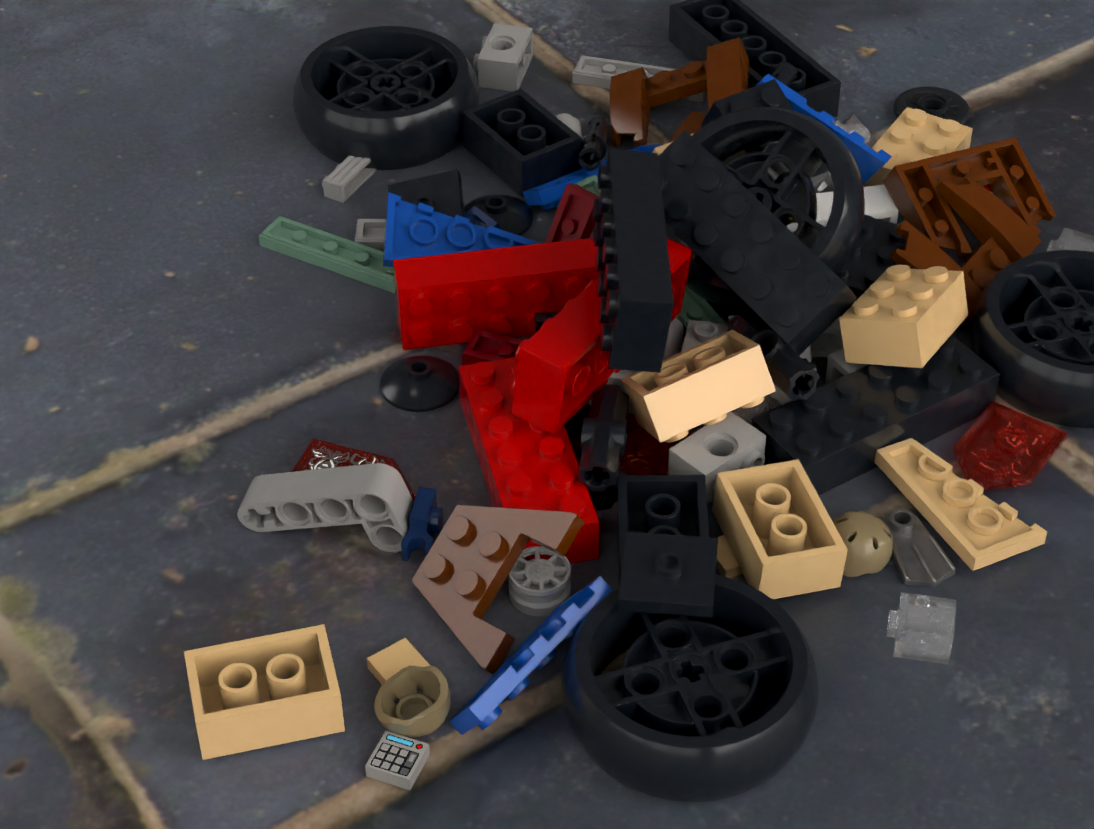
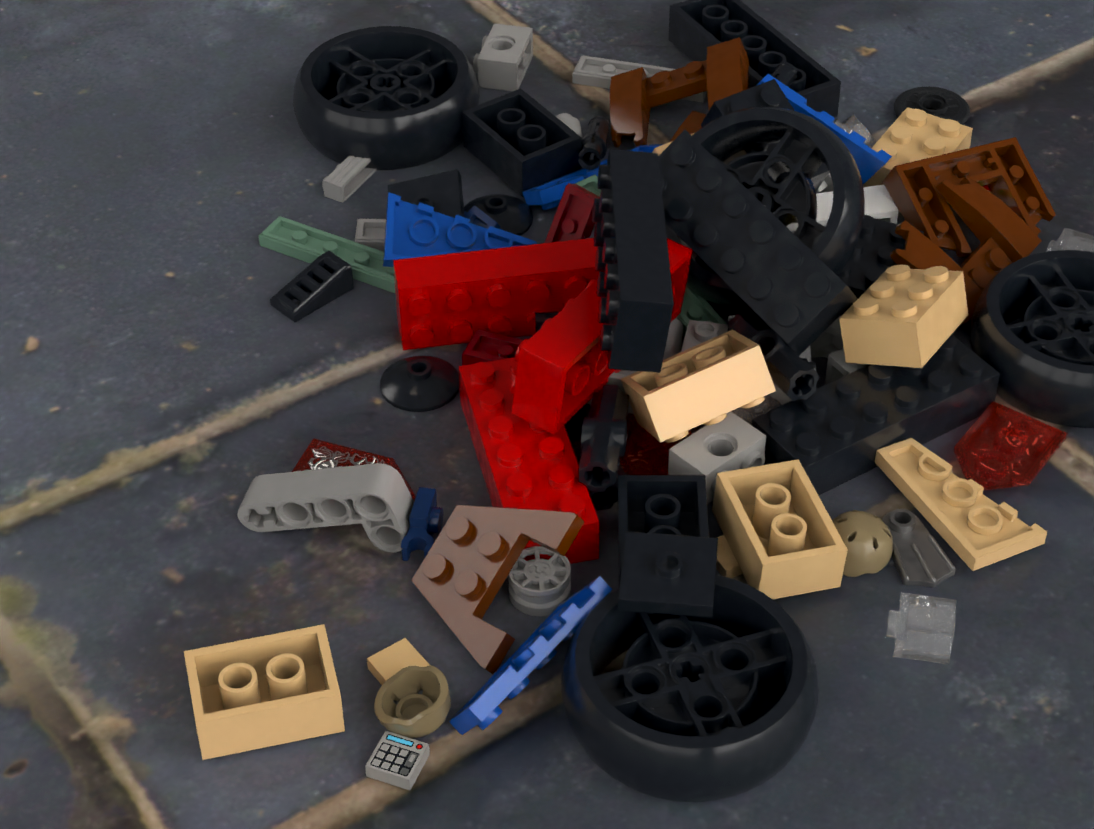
none -> black slope [270,251,354,322]

